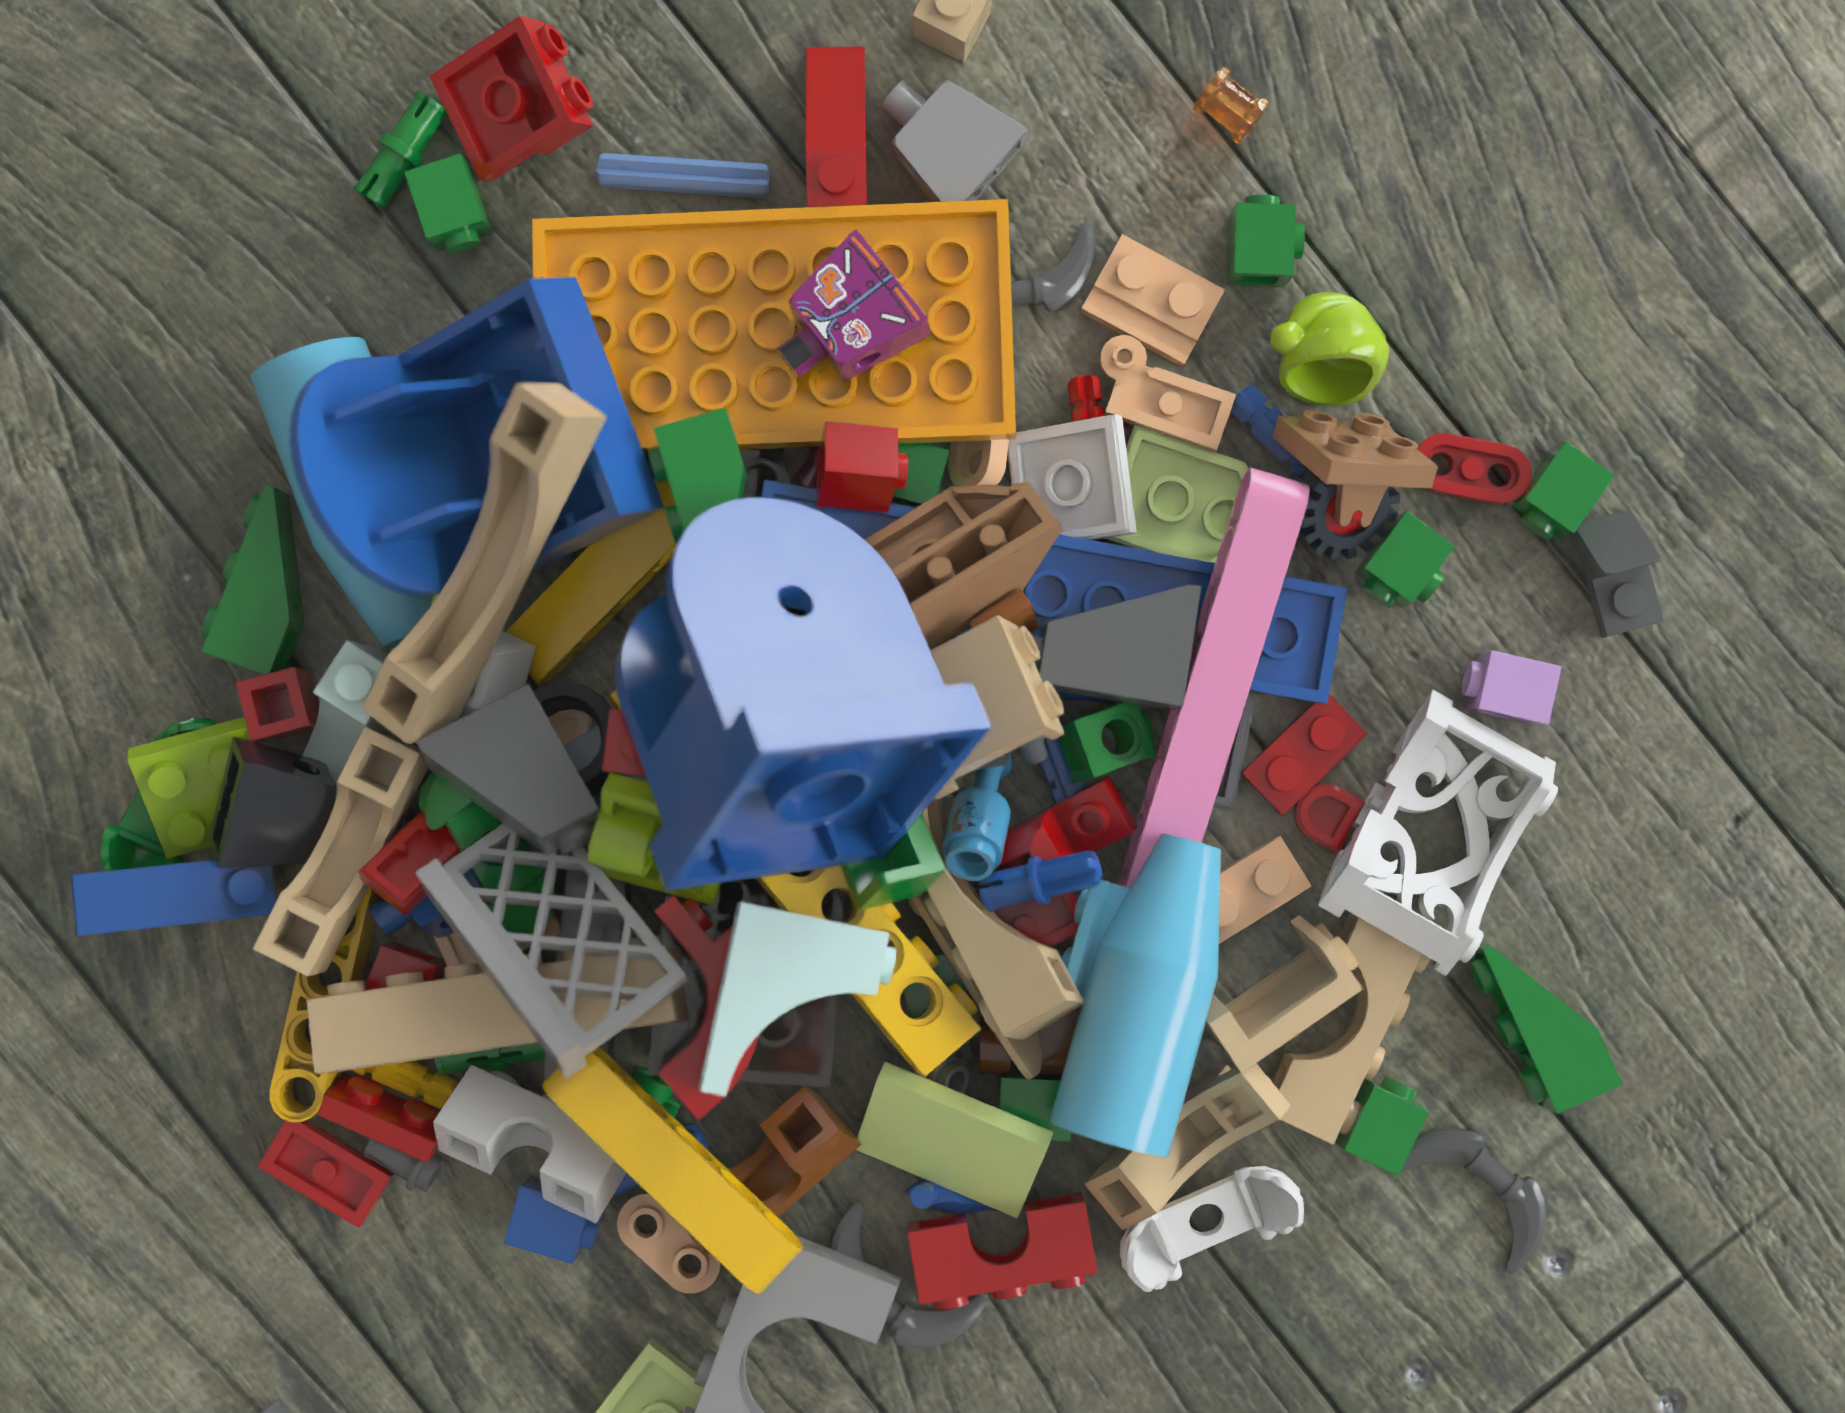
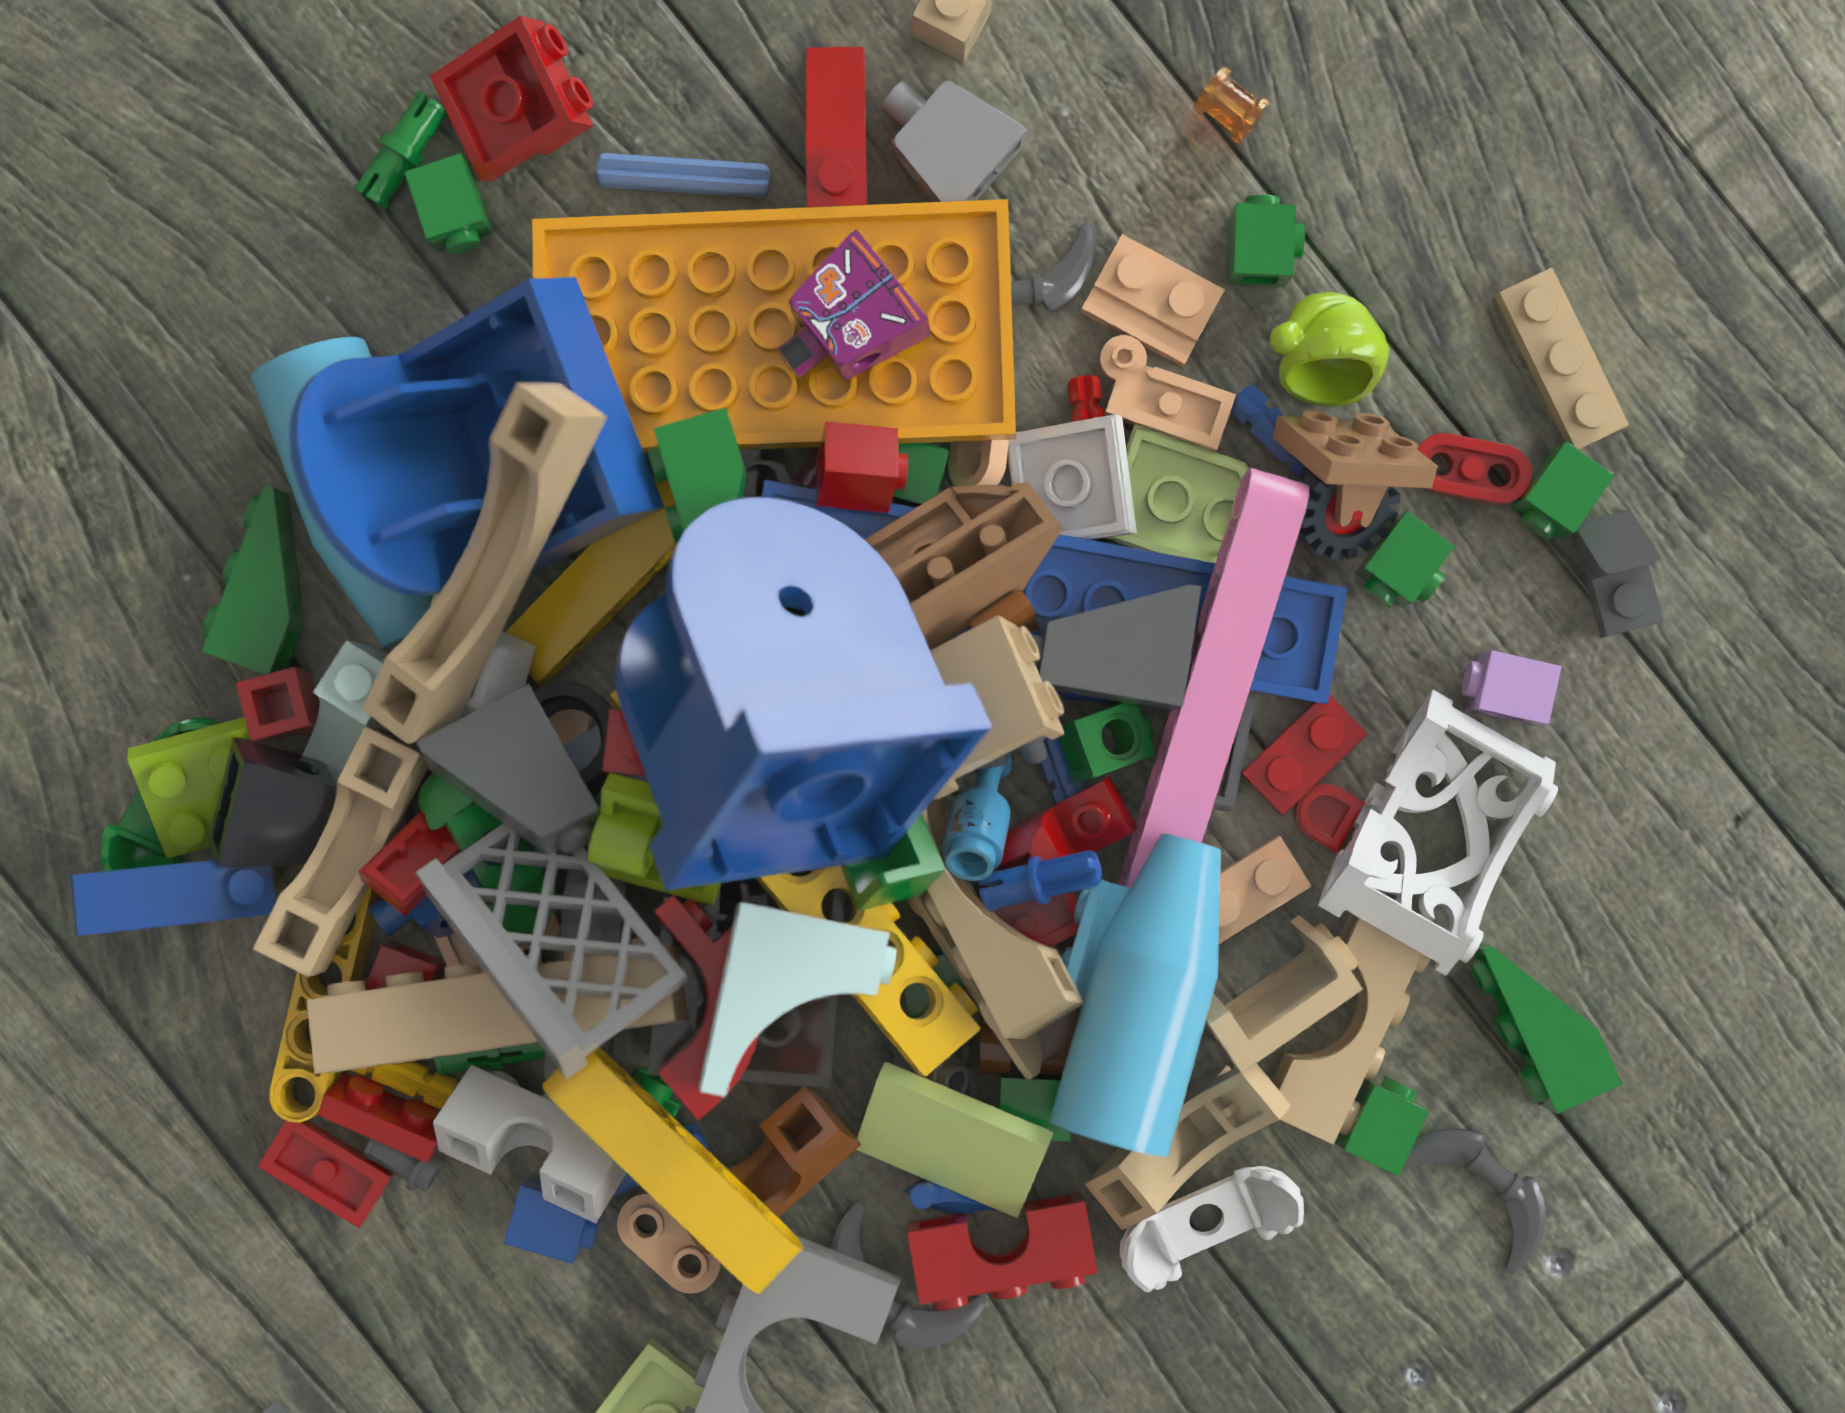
none -> tan plate [1494,267,1629,449]

